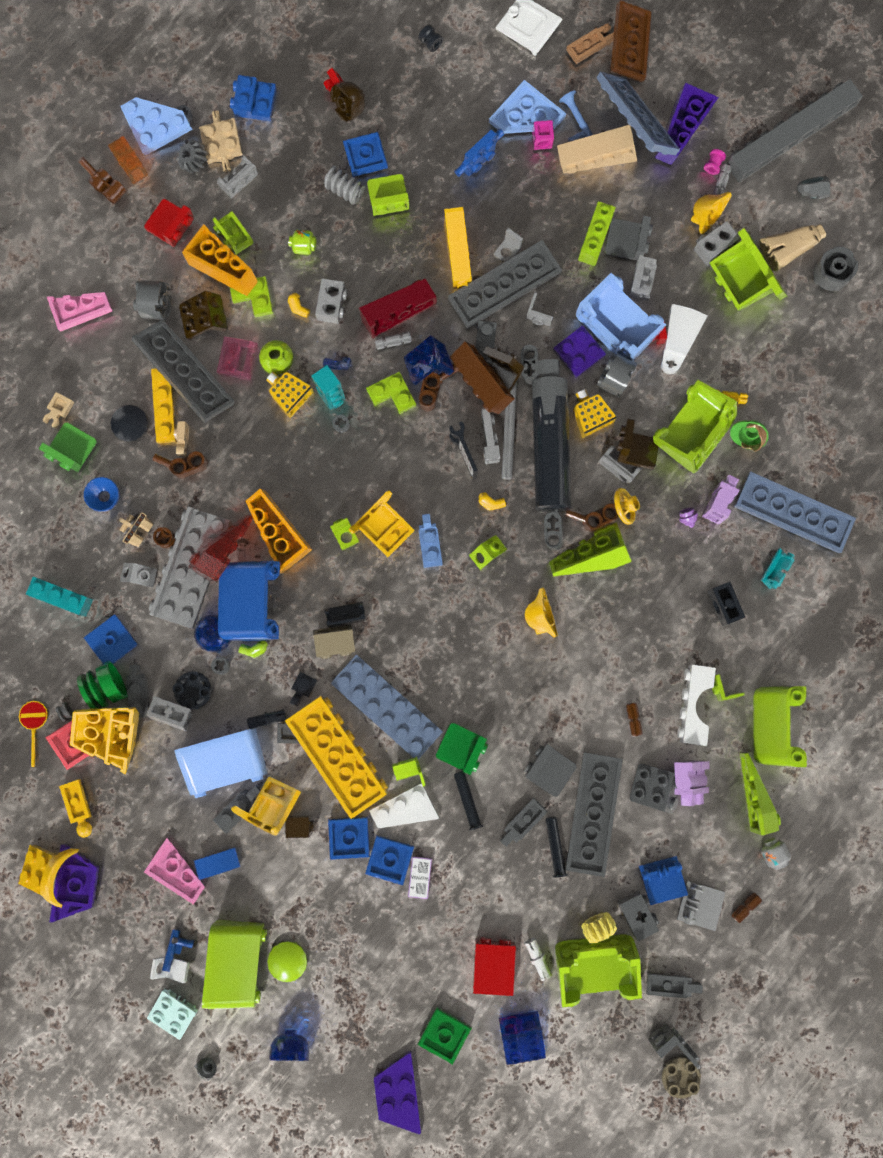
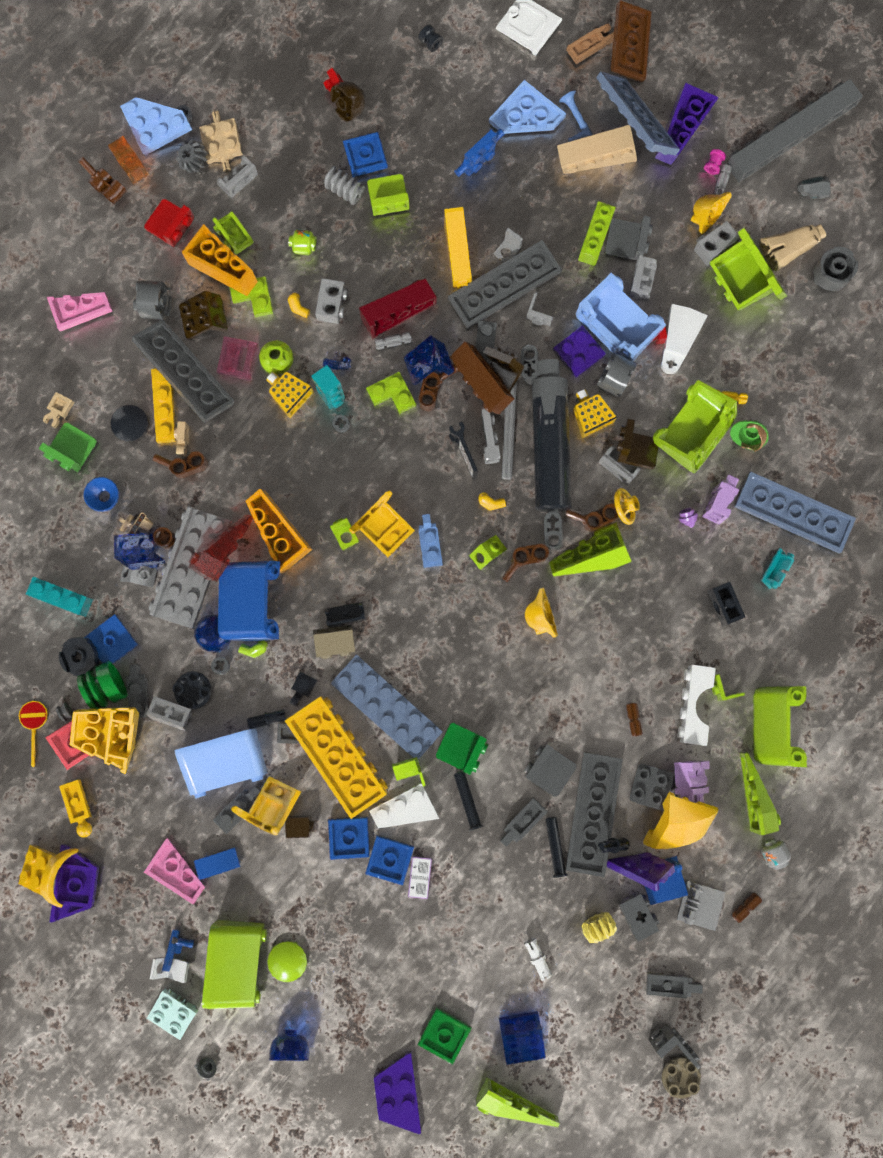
blue plate [230,75,276,121] -> none
red brick [473,937,516,996] -> none
dark pink brick [532,120,554,150] -> none
lime windscreen [555,934,642,1007] -> none
none -> black plate [59,637,99,676]
none -> clear blue bracket [114,532,165,570]
none -> lime wedge [476,1077,560,1127]
none -> reddish brown beam [502,544,549,582]
none -> black axle [598,837,630,854]
none -> dark purple wing [607,852,675,891]
none -> yellow wedge [643,792,719,849]

